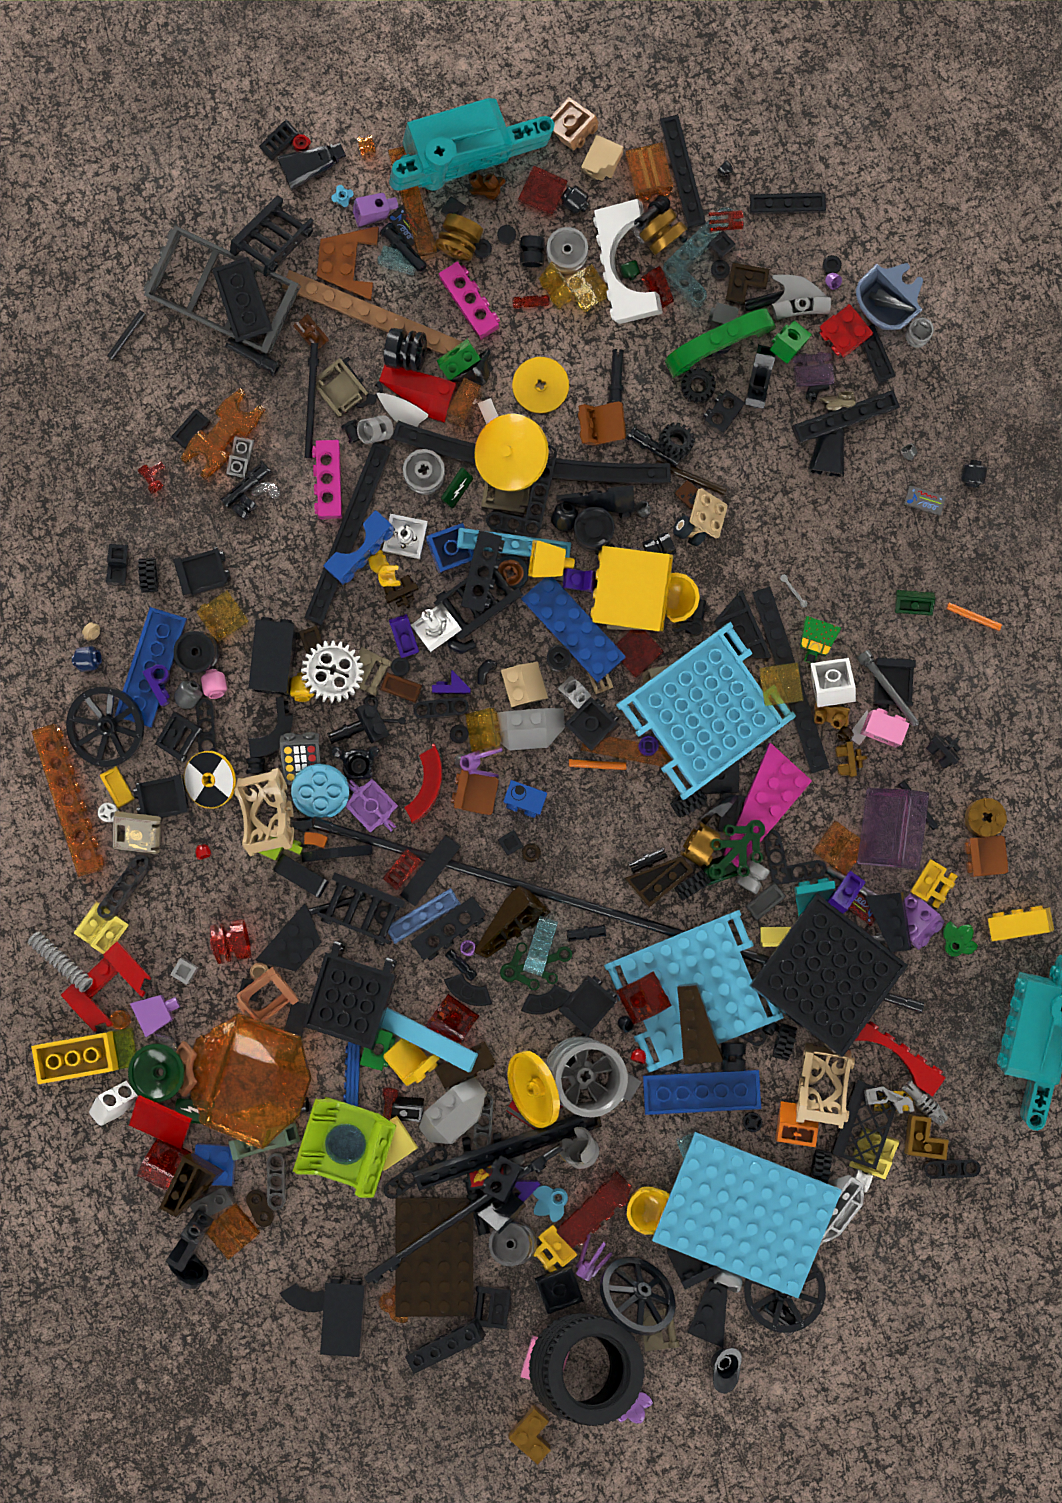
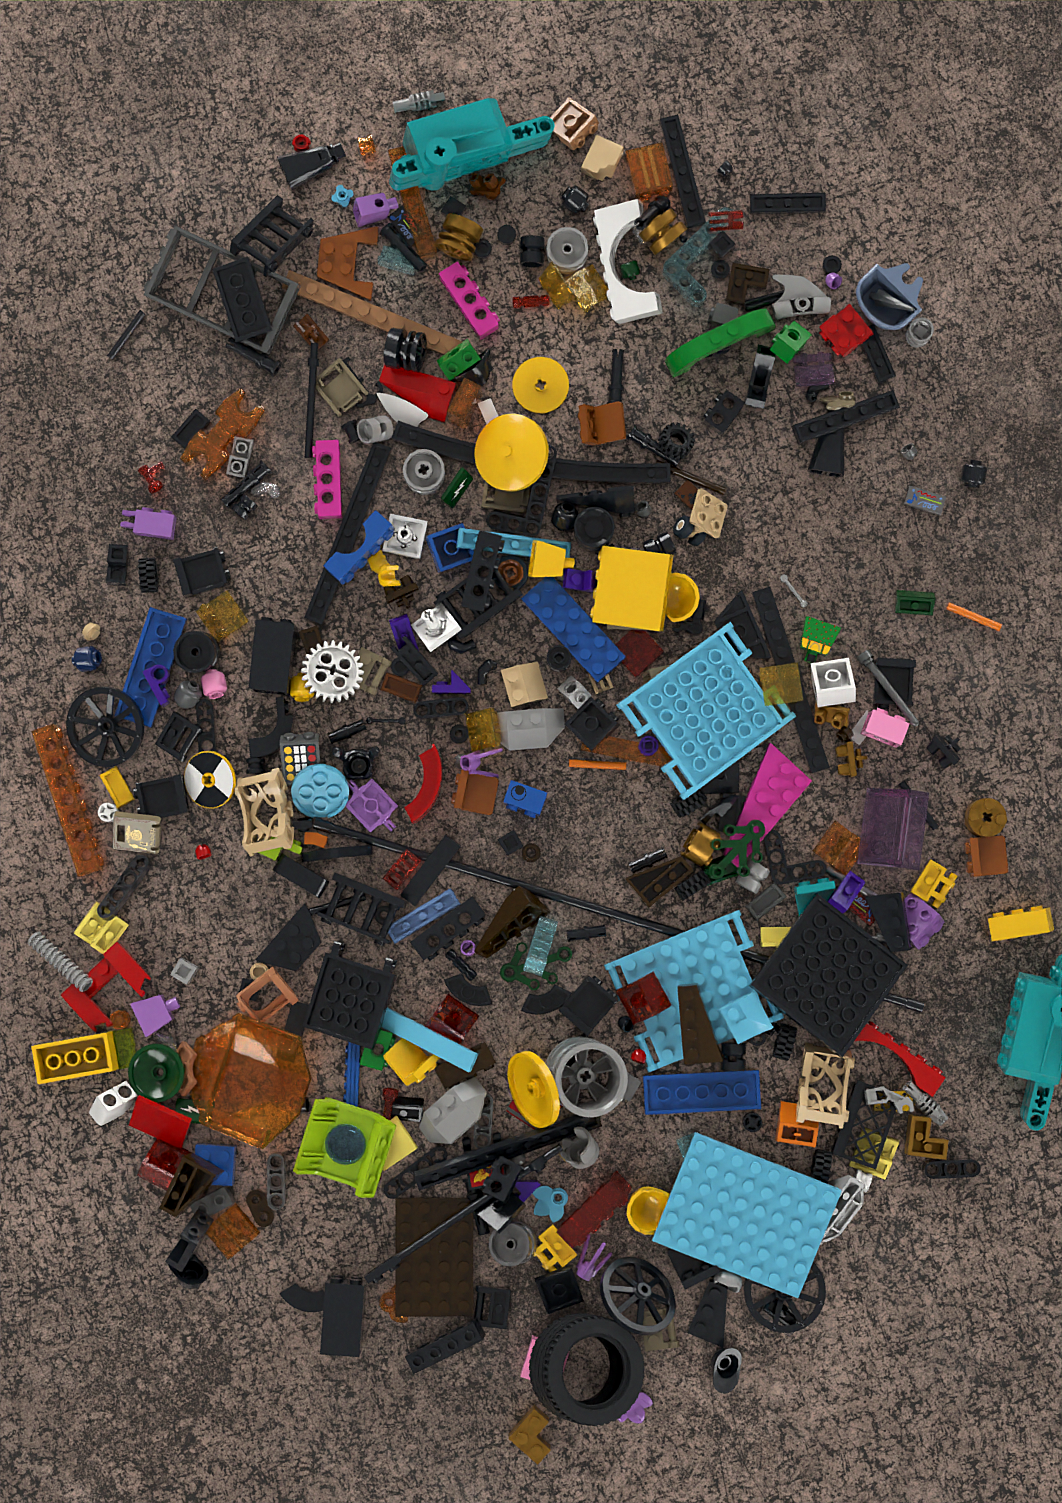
clear red wheel [209,919,251,964] -> none
sand green arch [228,1123,300,1161] -> none
black slope [259,119,299,161] -> none
black hinge [355,695,390,744] -> none
clear red plate [518,165,568,216] -> none
clear red slope [641,266,674,309] -> none
black tyre [681,367,716,404] -> none
green plate [943,921,978,957] -> none
none -> medium lavender hinge [120,507,177,540]
none -> black hinge [390,635,438,686]
none -> light grey hinge [393,90,445,113]
none -> medium azure plate [720,991,773,1044]

